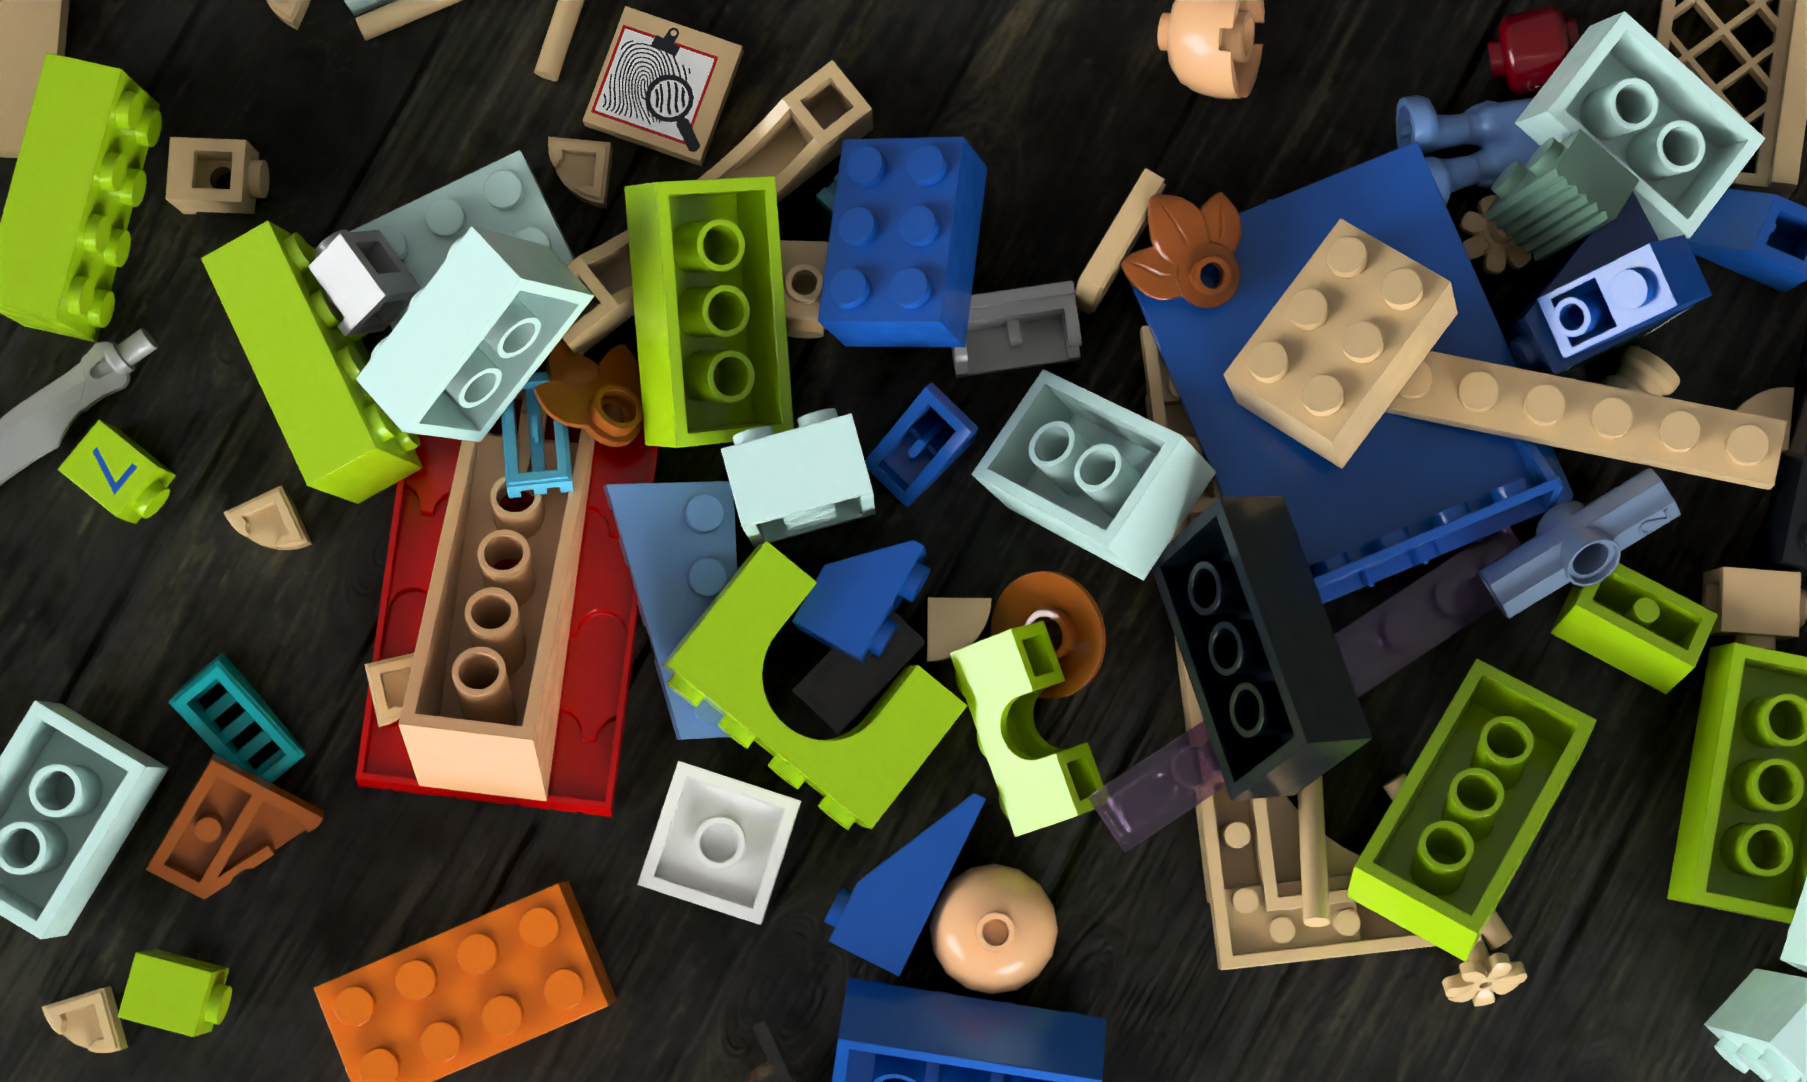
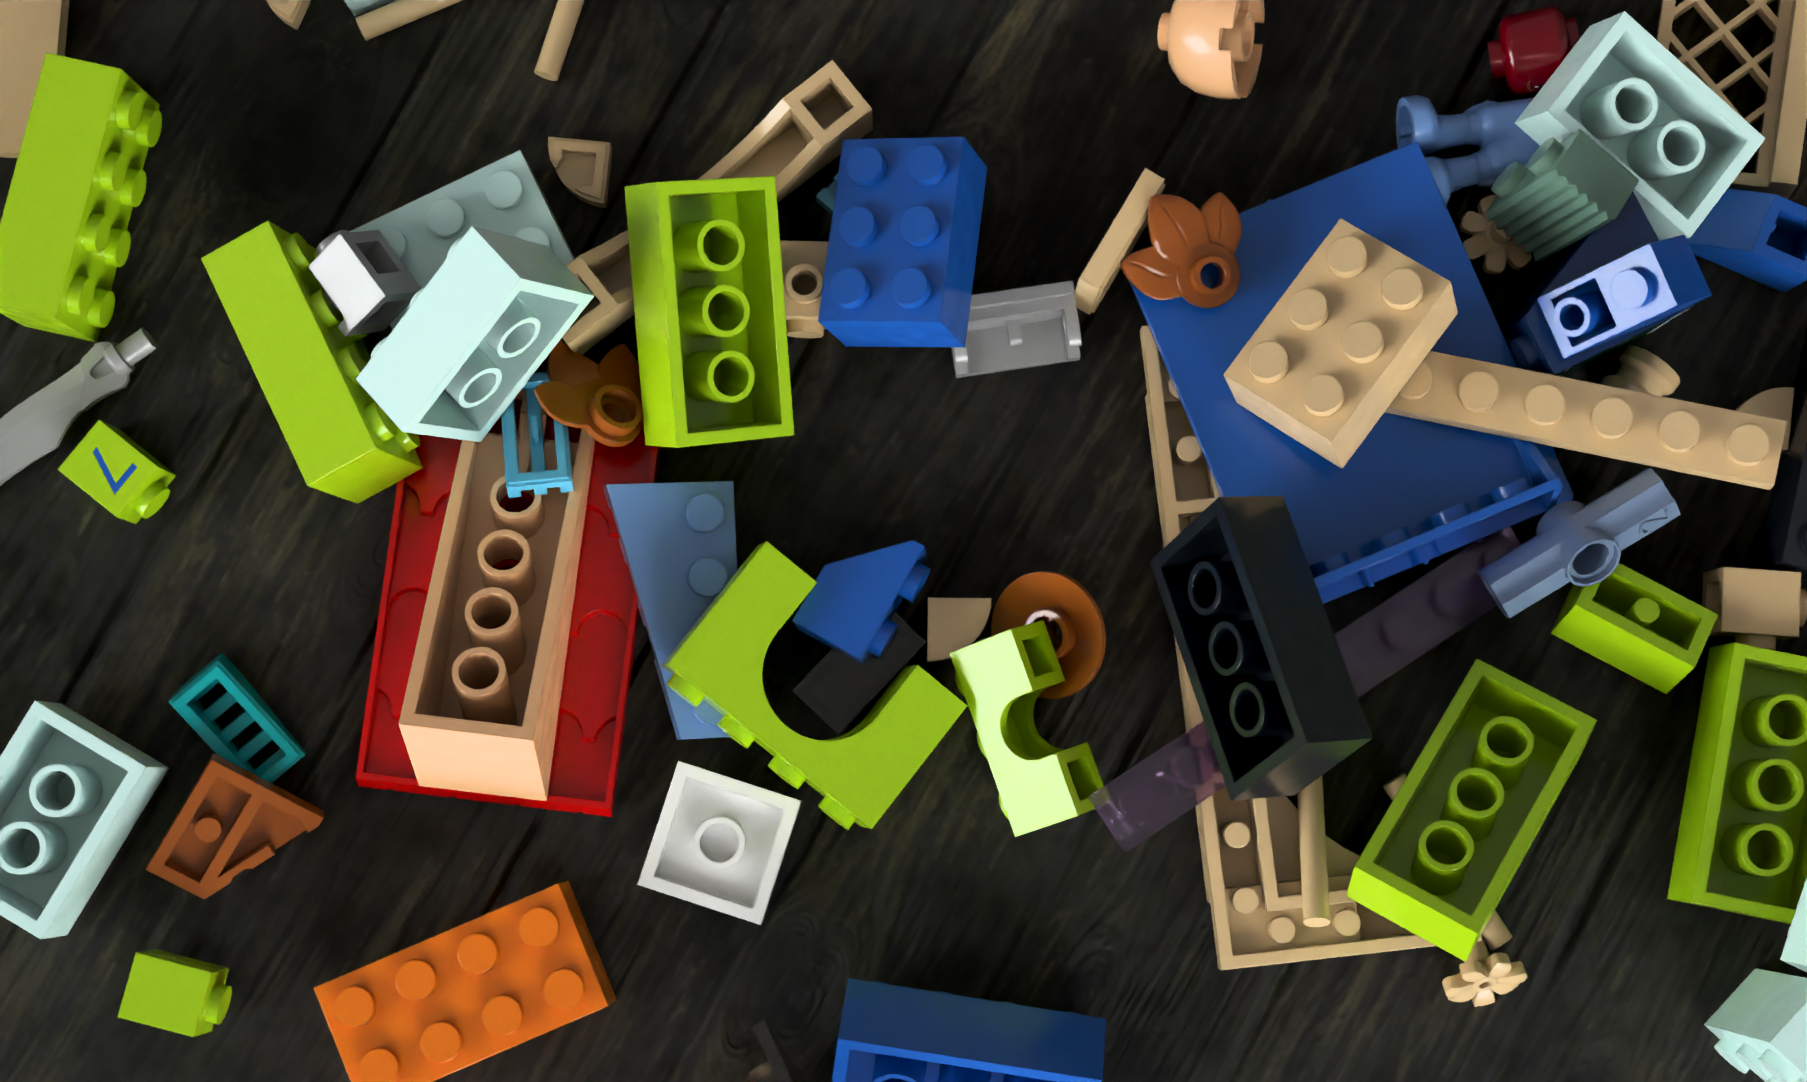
tan tile [42,986,128,1053] -> none
tan brick [165,137,269,214] -> none
tan tile [224,485,312,550] -> none
tan tile [364,653,414,727] -> none
tile [583,6,744,166] -> none
light aqua brick [721,408,875,547] -> none
blue slope [824,793,986,976] -> none
blue slope [865,382,978,508] -> none
light nougat cylinder [929,863,1058,995] -> none
light aqua brick [971,369,1216,581] -> none

